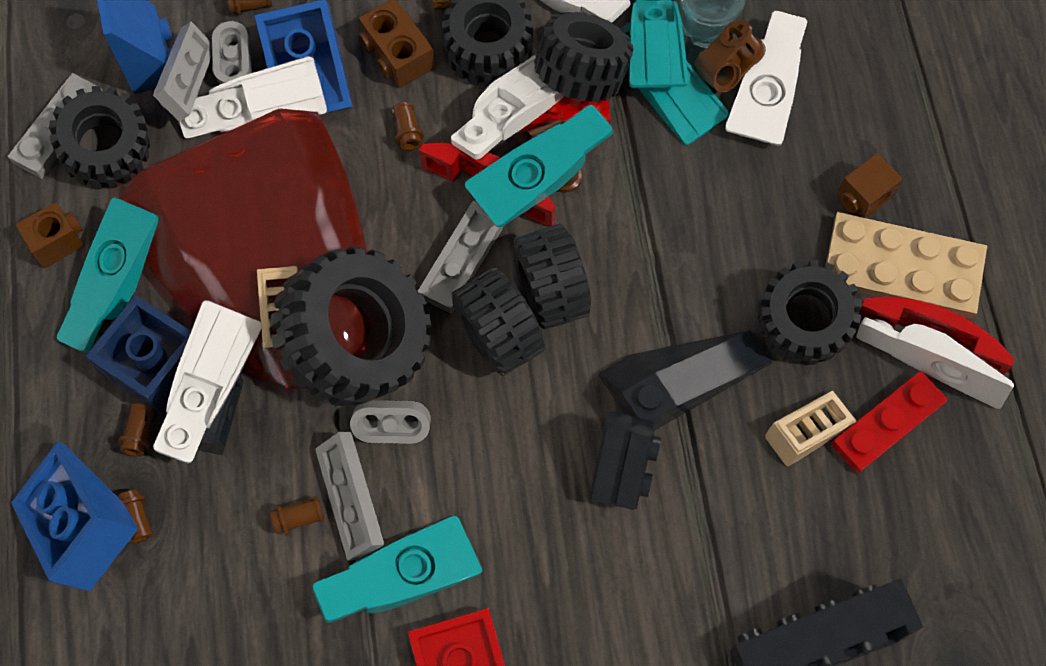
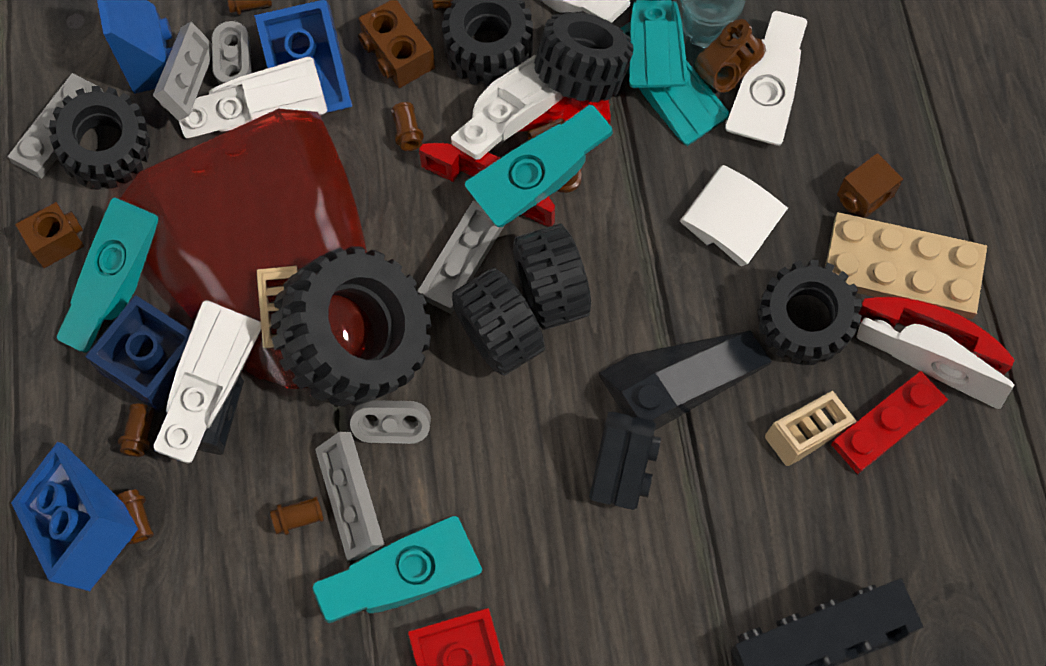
none -> white slope [680,165,788,267]

